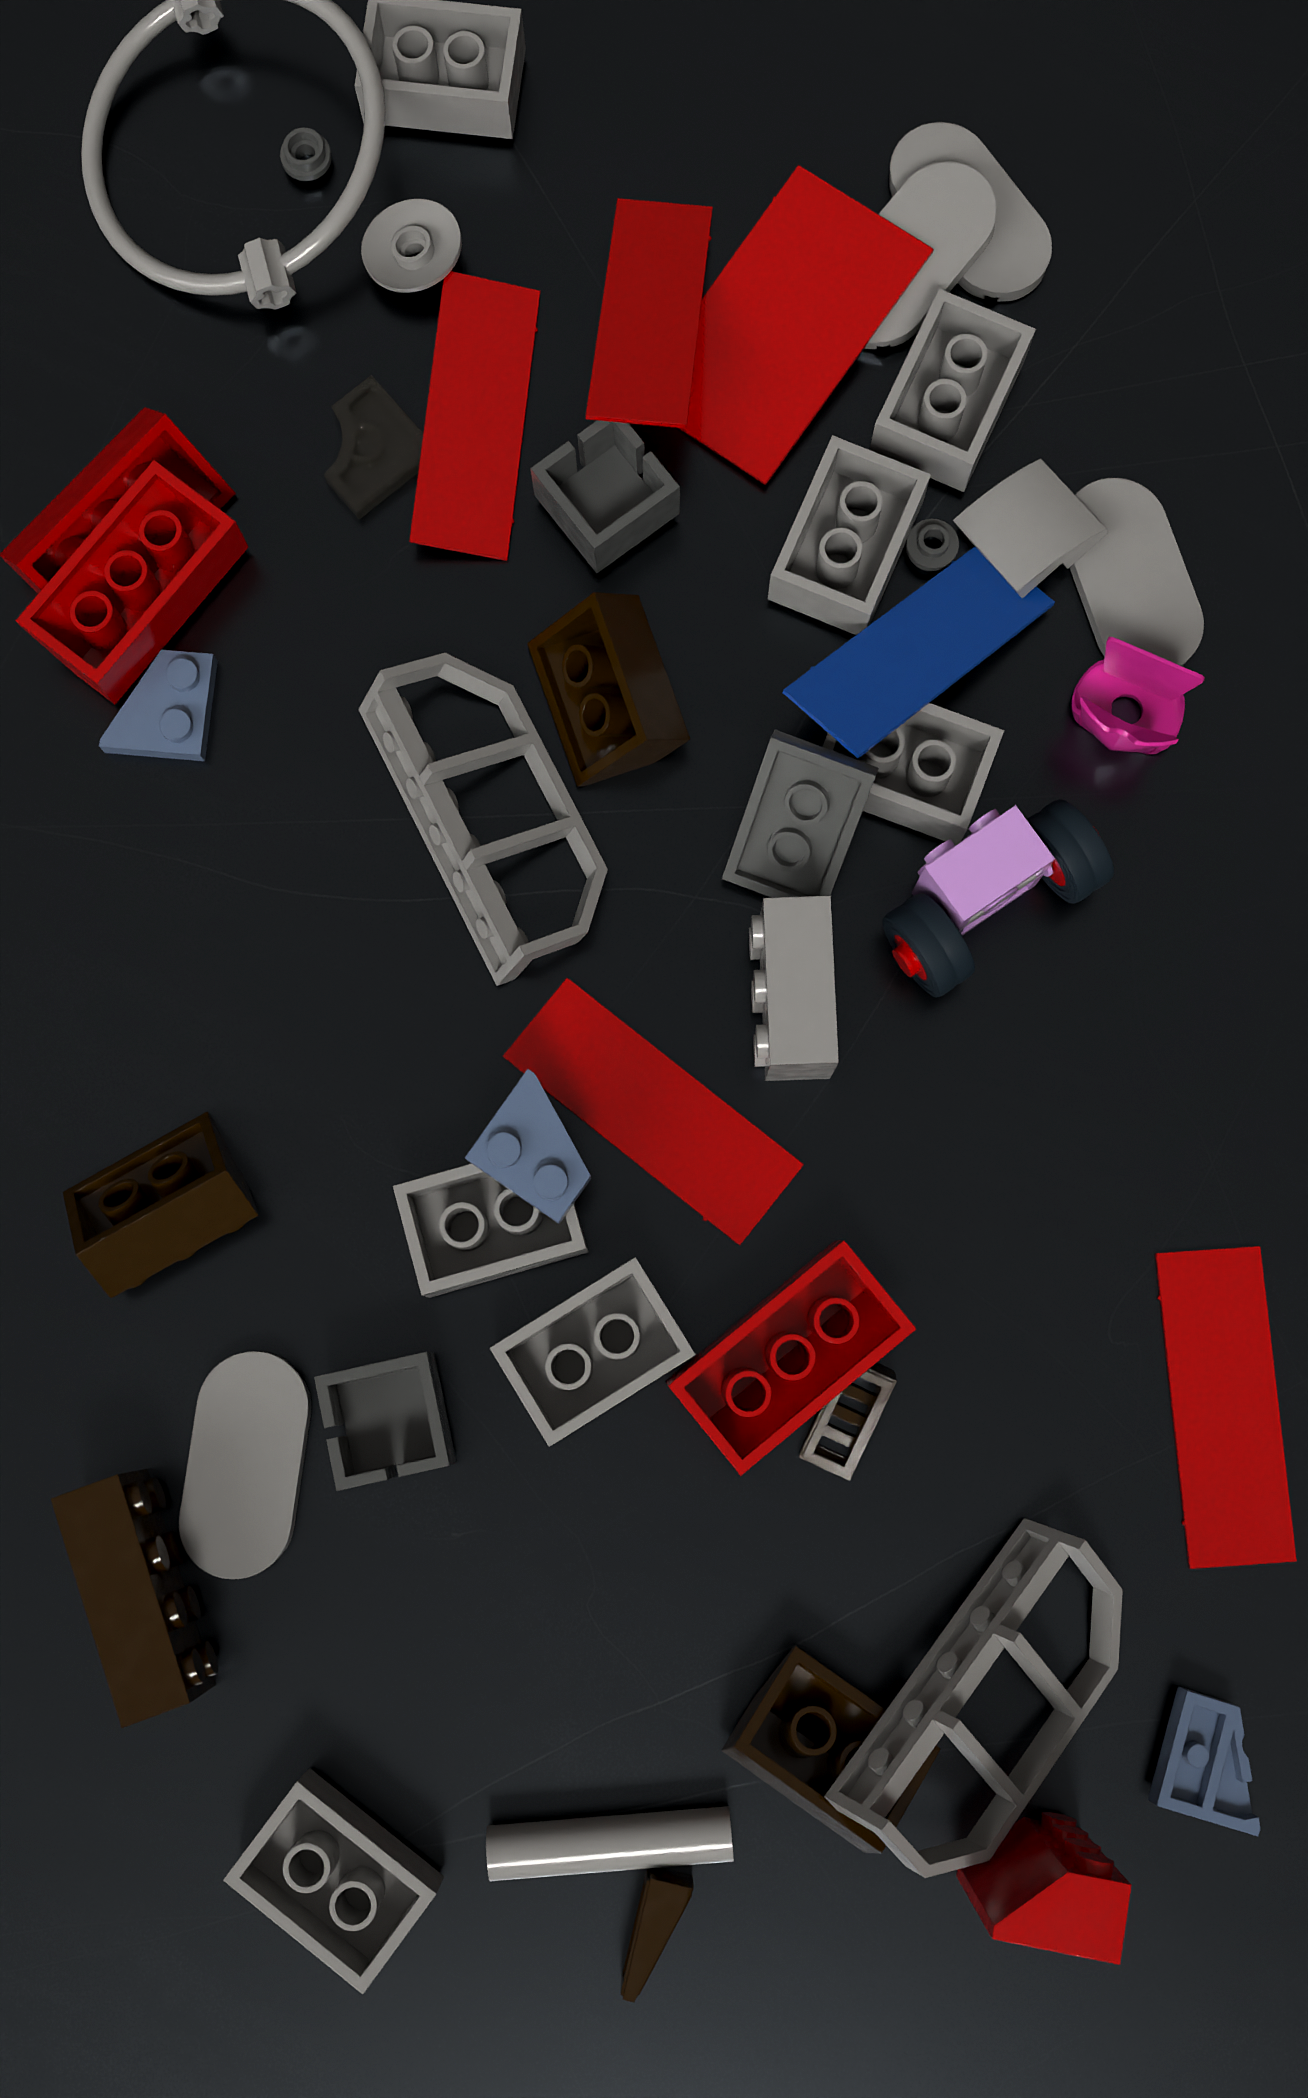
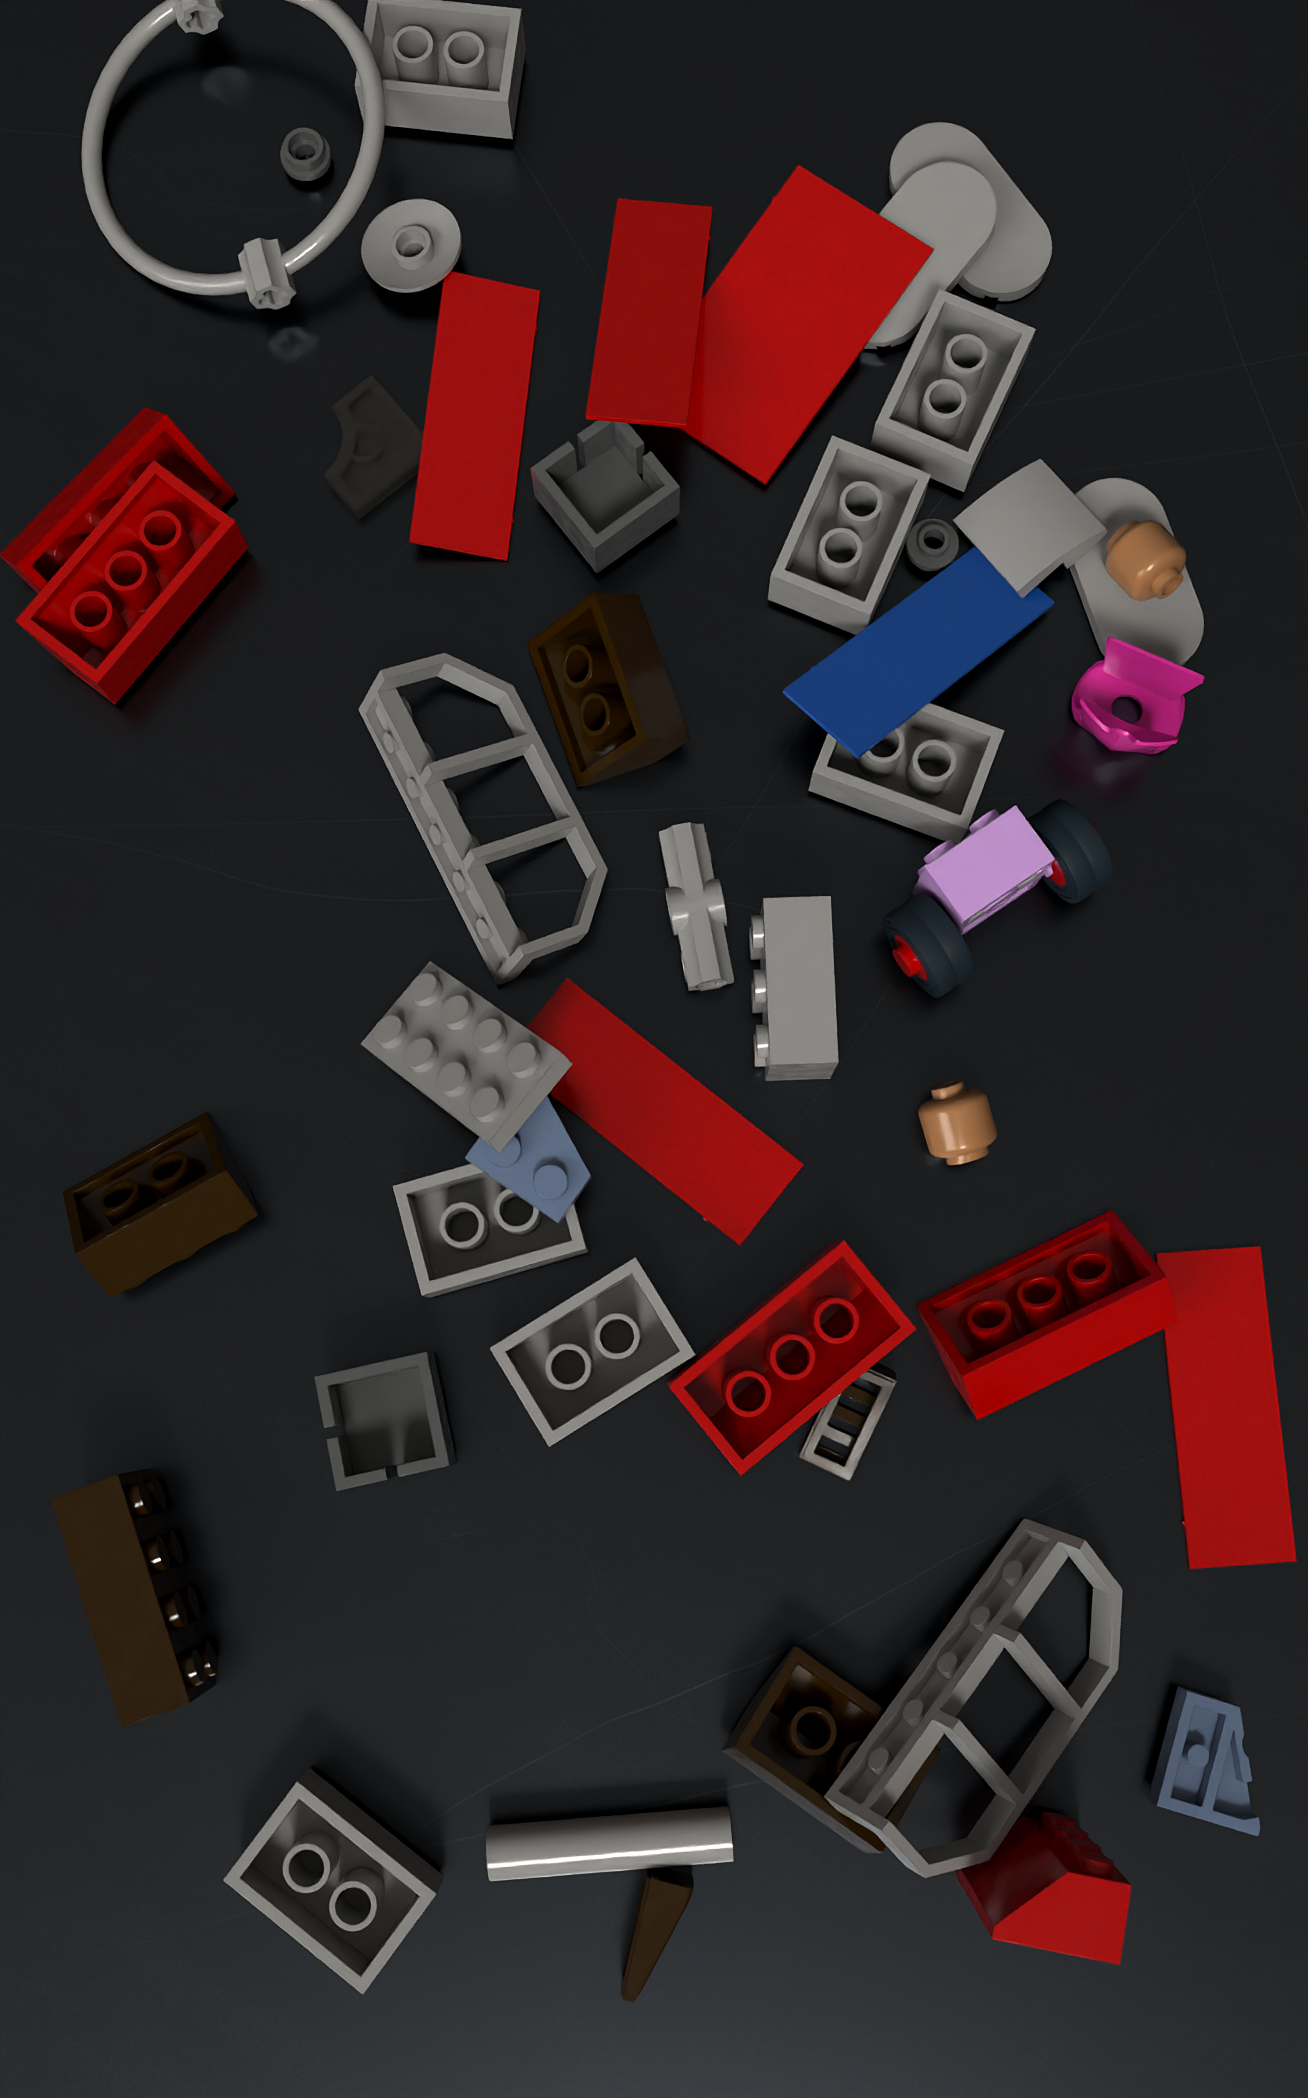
sand blue wing [99,650,218,761] -> none
light grey tile [179,1351,312,1579] -> none
dark grey plate [722,729,879,898] -> none
none -> light grey plate [361,961,573,1152]
none -> light grey piece [659,822,734,991]
none -> red slope [916,1210,1178,1420]
none -> medium nougat head [918,1080,998,1165]
none -> medium nougat head [1105,520,1187,601]

